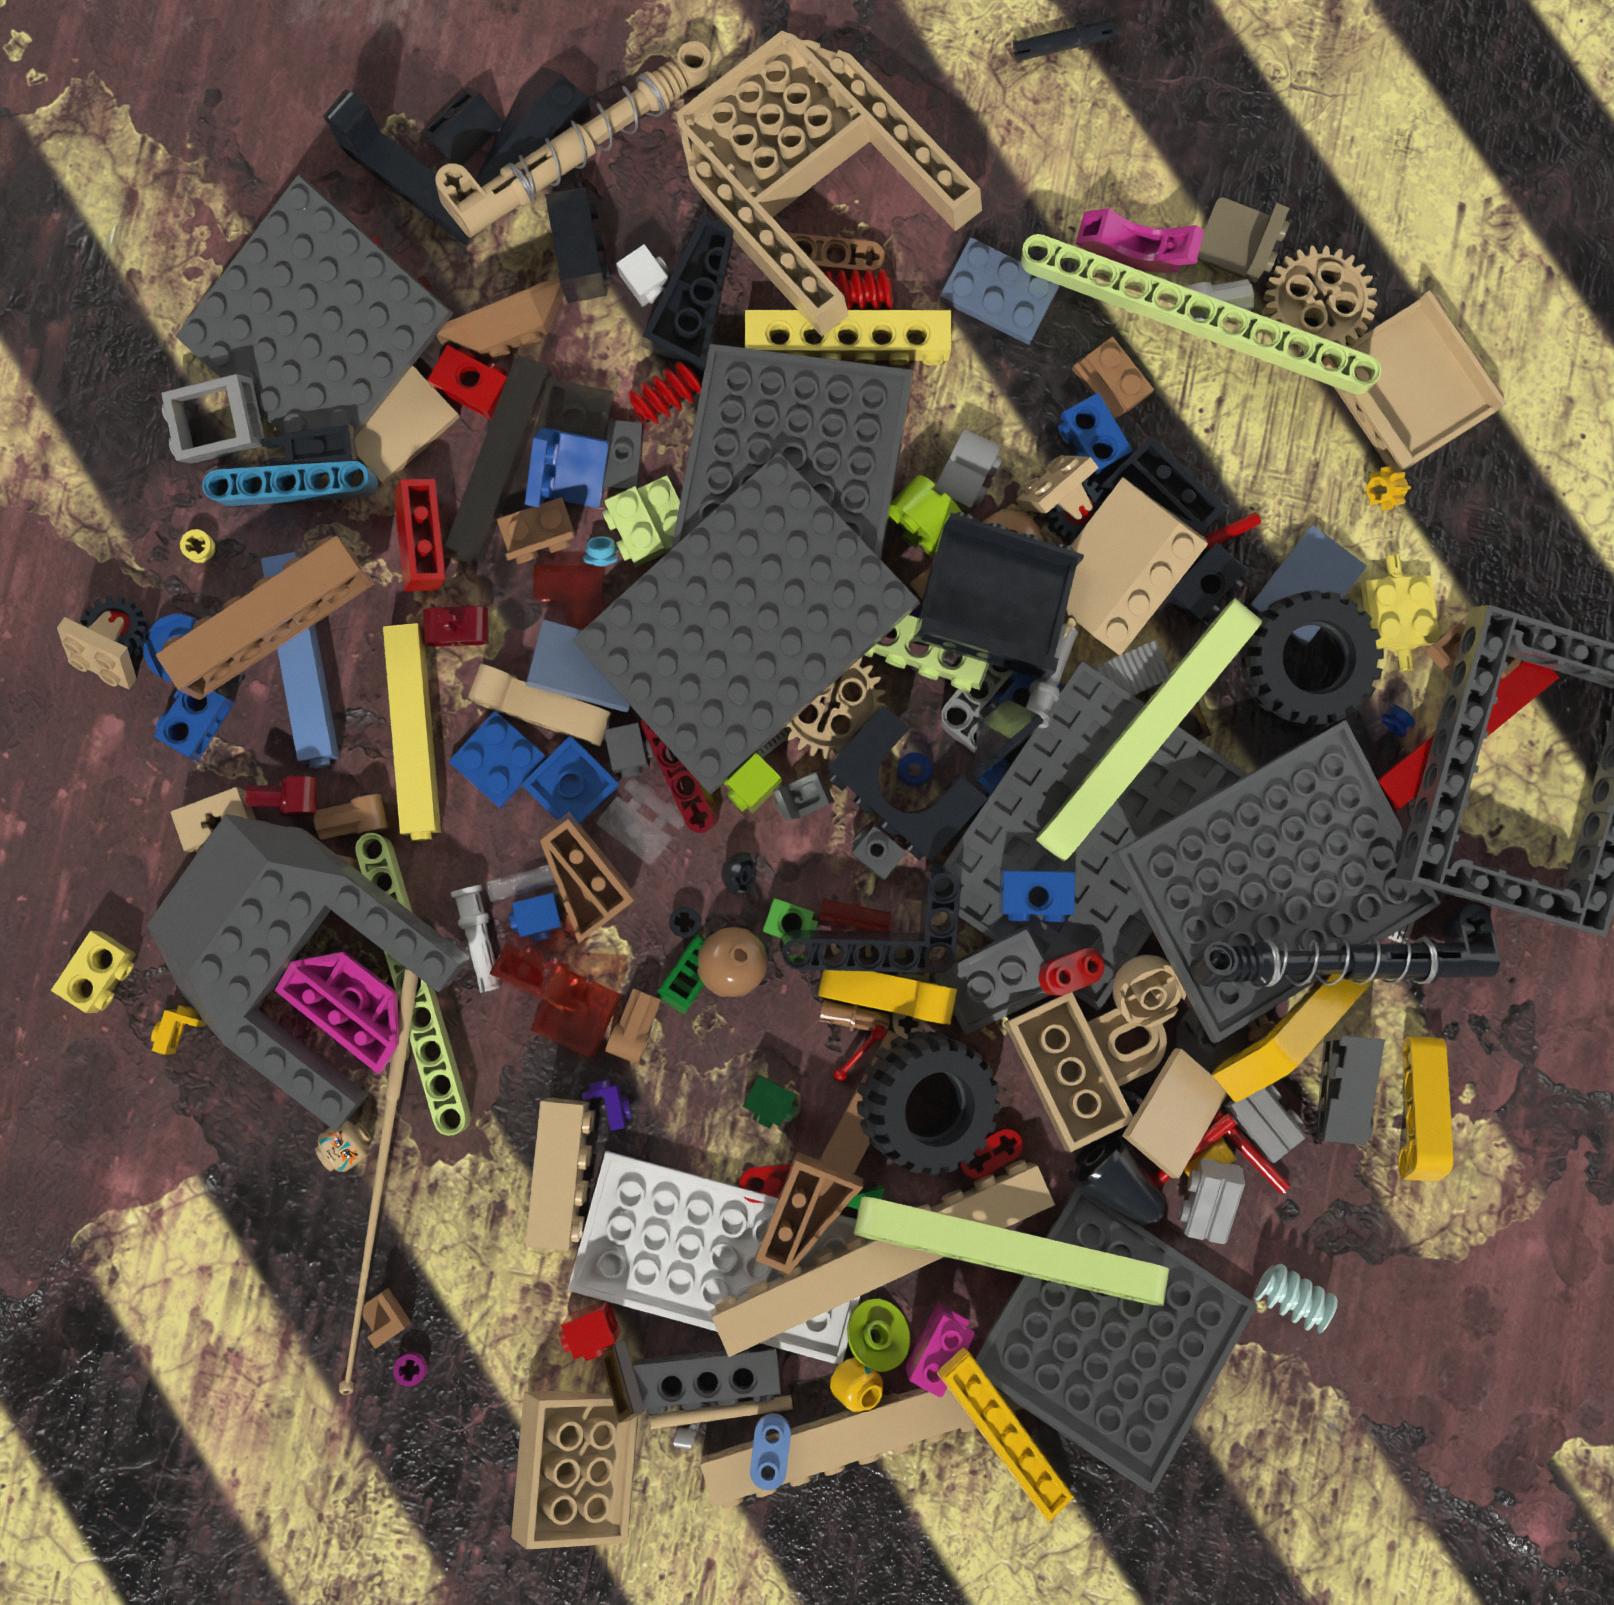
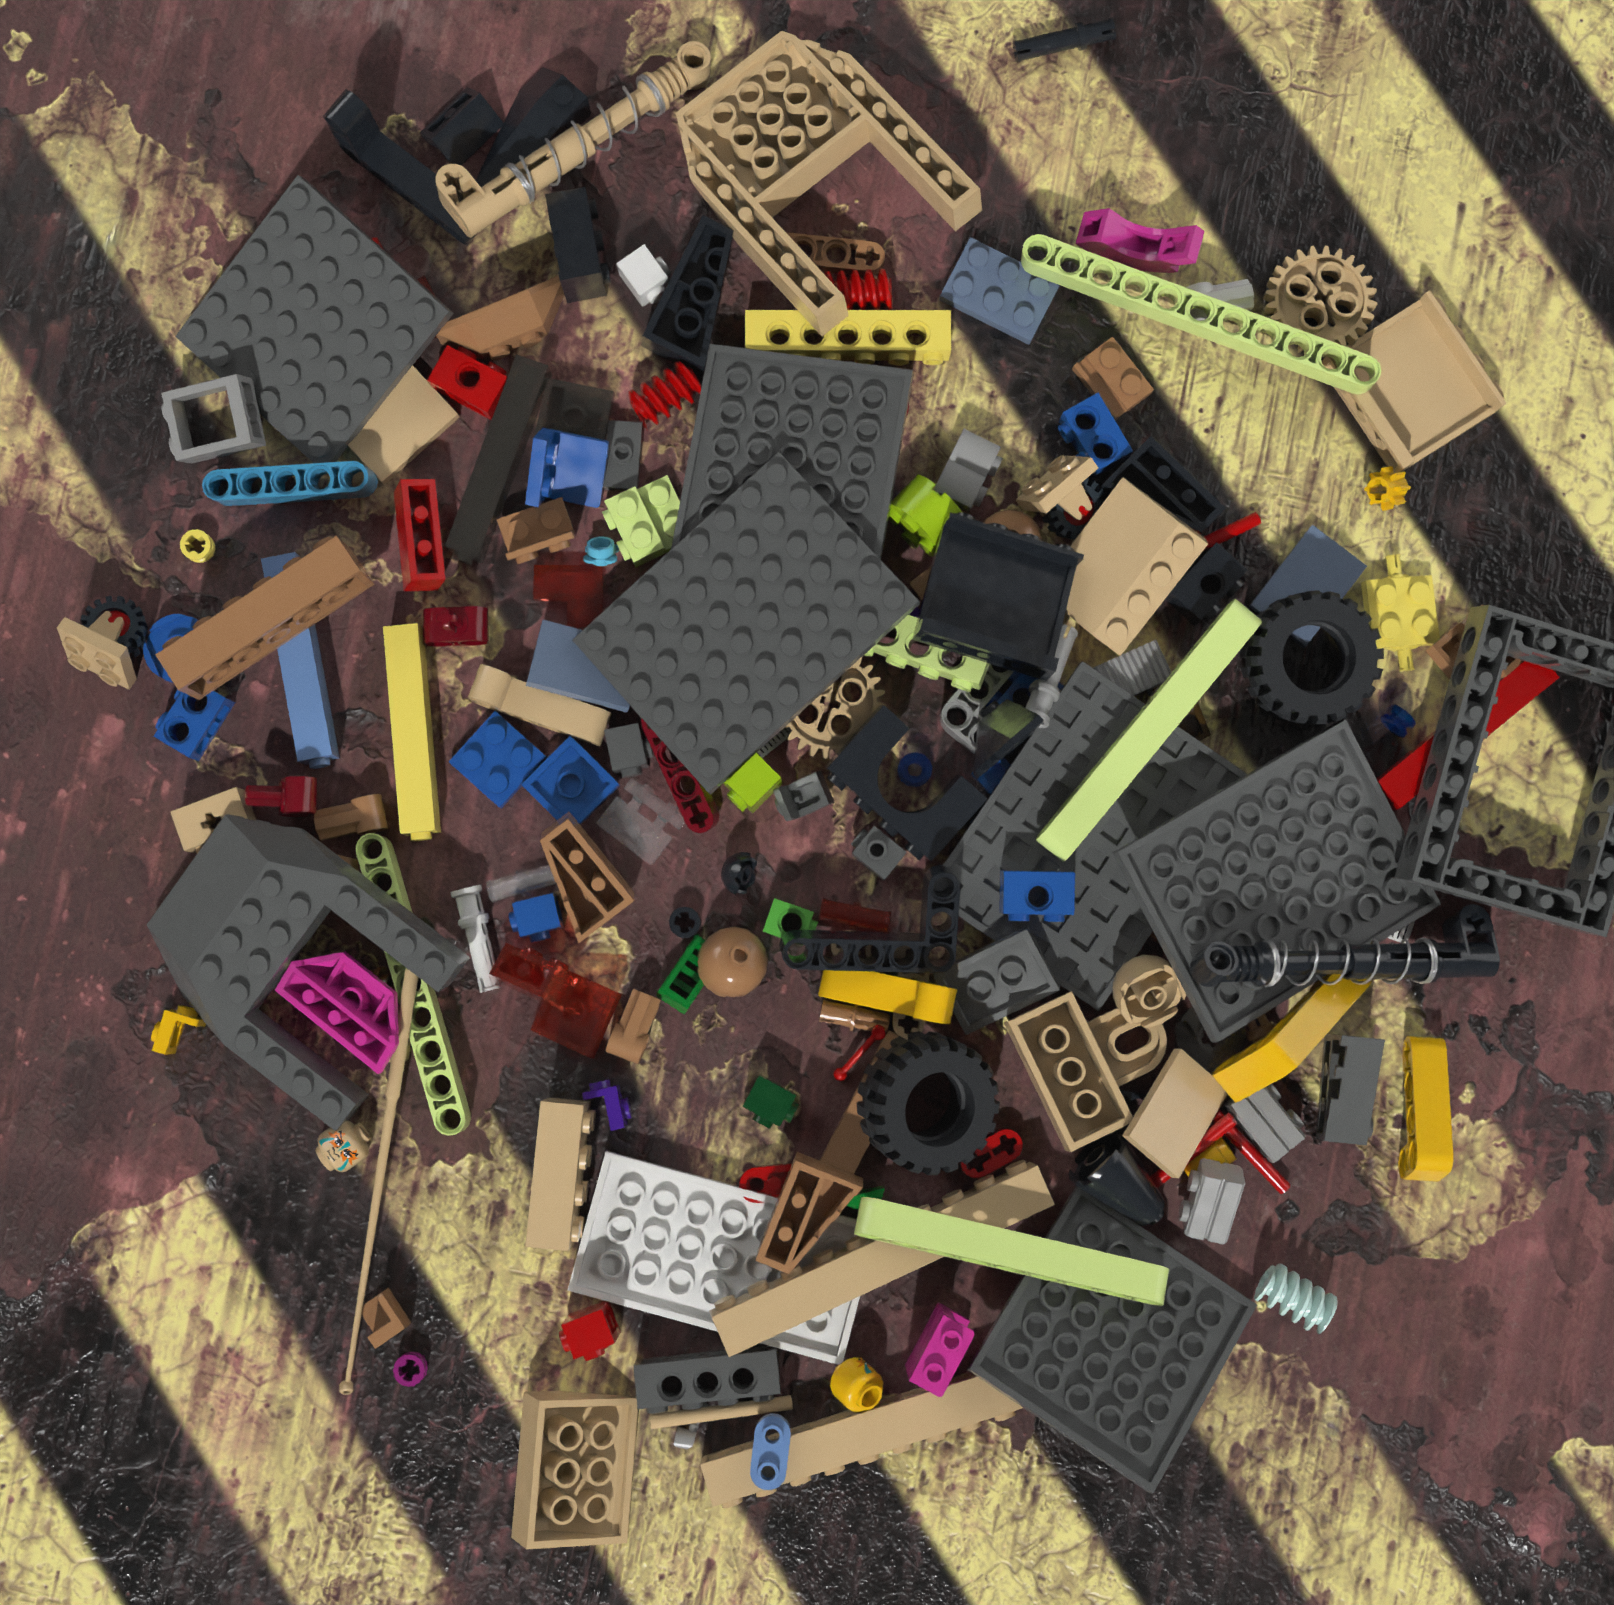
light yellow brick [51,931,136,1013] -> none
black hinge [261,425,358,466] -> none
dark brown tile [600,1341,645,1423] -> none
lime dish [847,1299,910,1372] -> none
yellow tile [936,1348,1074,1522] -> none
red plate [1038,948,1104,996] -> none
dark tan bracket [1197,197,1290,283] -> none

